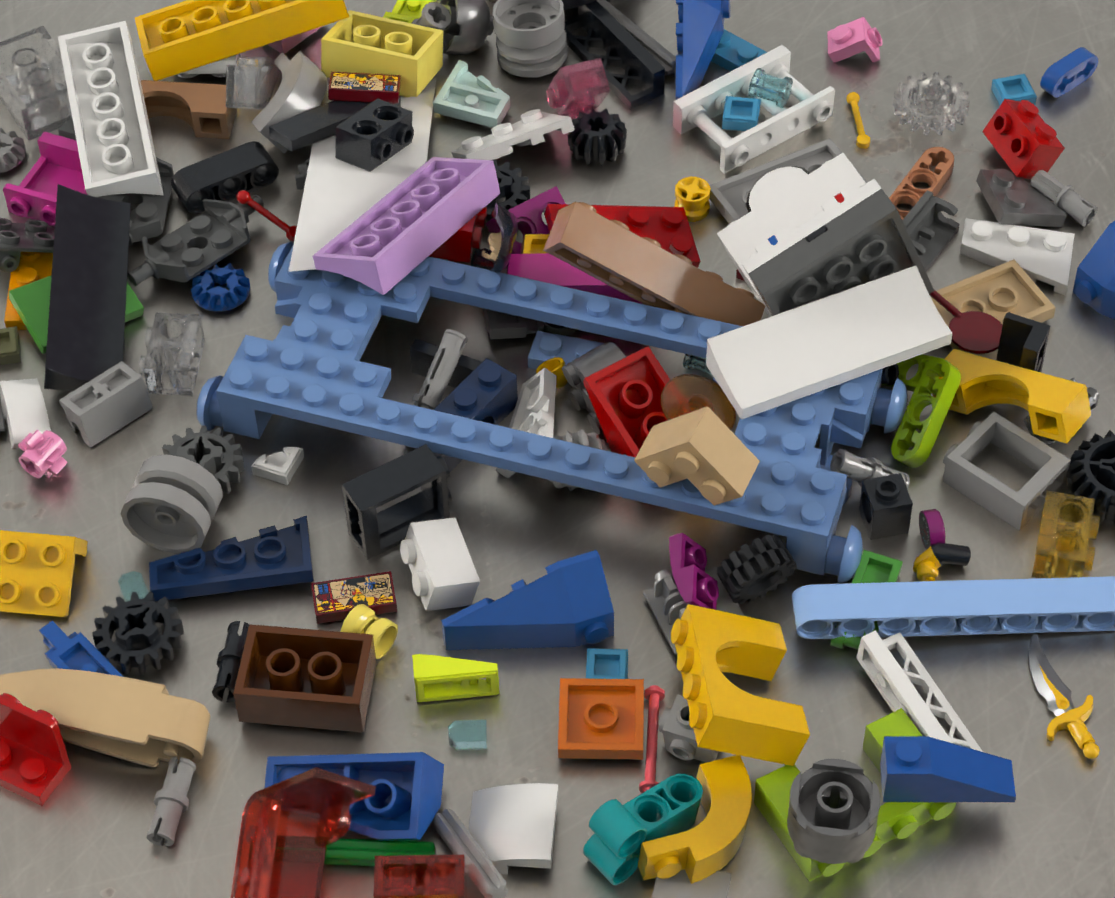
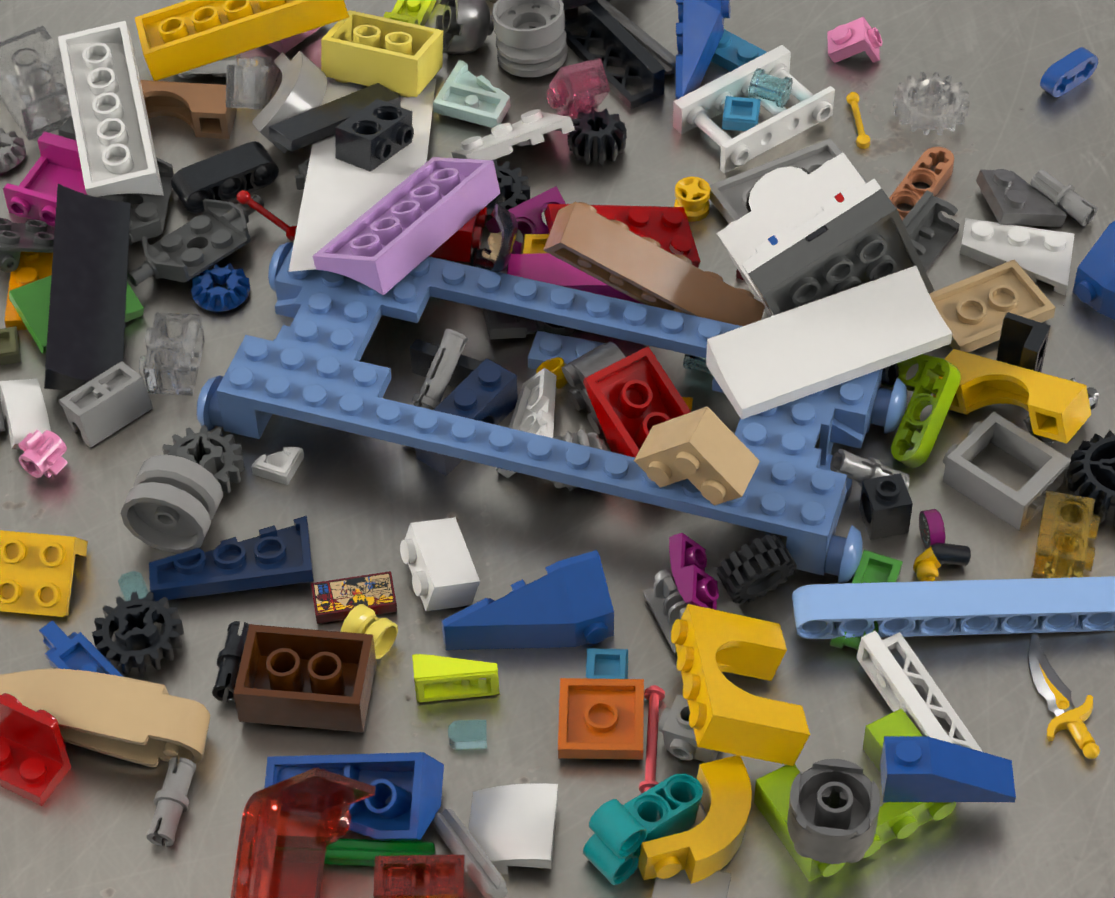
tile [328,71,401,104] -> none
black window [342,444,452,560] -> none
light grey bush [412,2,451,30] -> none
clear orange dish [661,374,736,430] -> none
dark red piece [929,290,1002,354] -> none
red brick [982,99,1065,179] -> none
dark azure tile [991,74,1037,105] -> none

